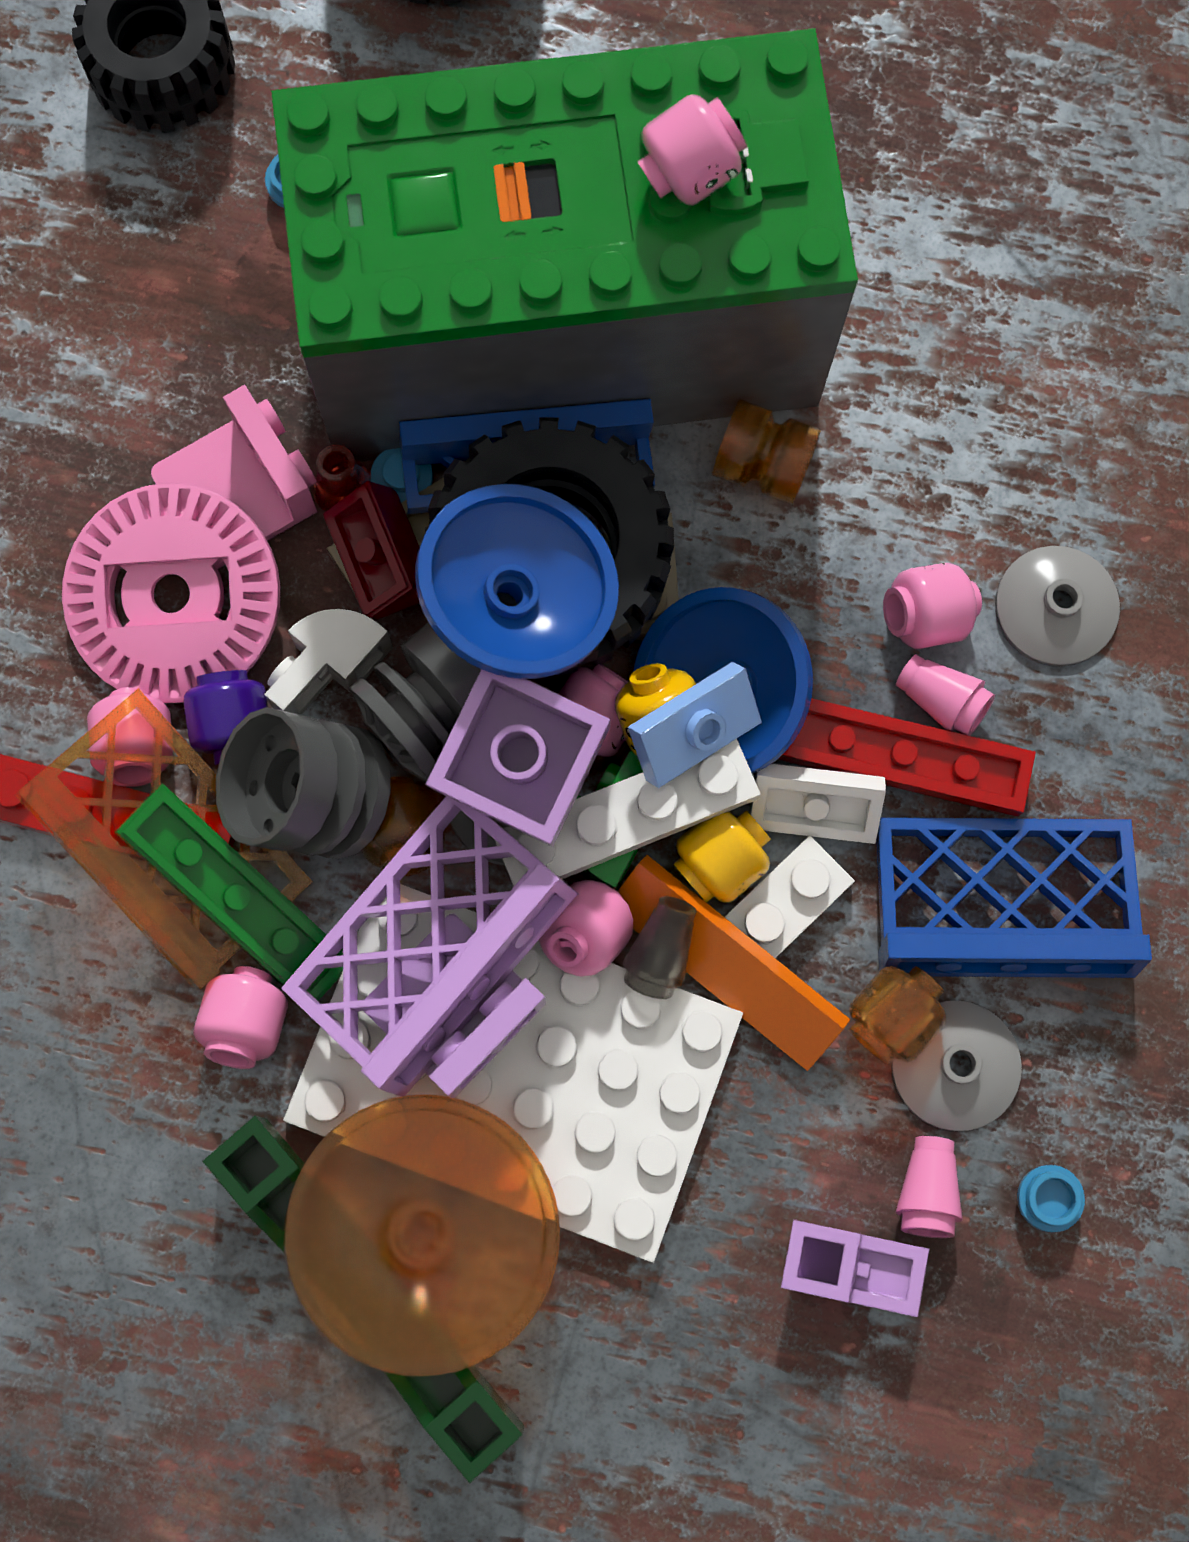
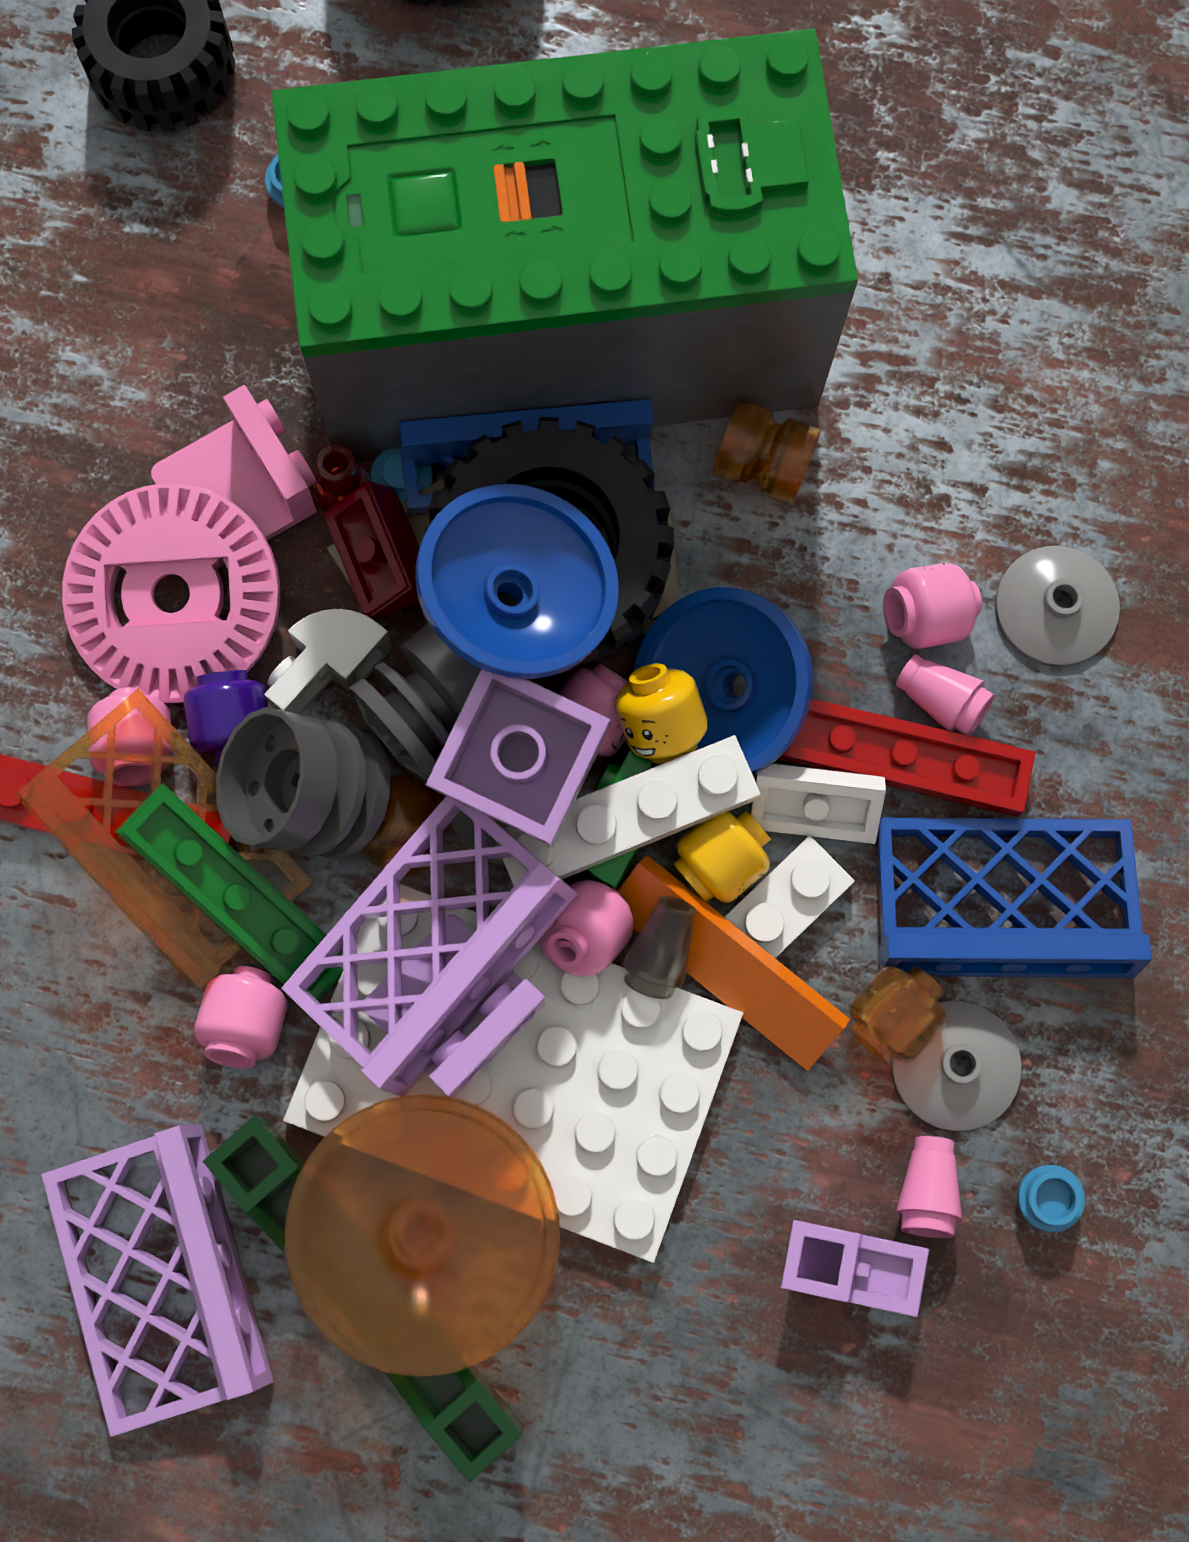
light blue plate [628,662,762,788] -> none
bright pink head [638,94,748,205] -> none
none -> lavender fence [41,1124,274,1437]

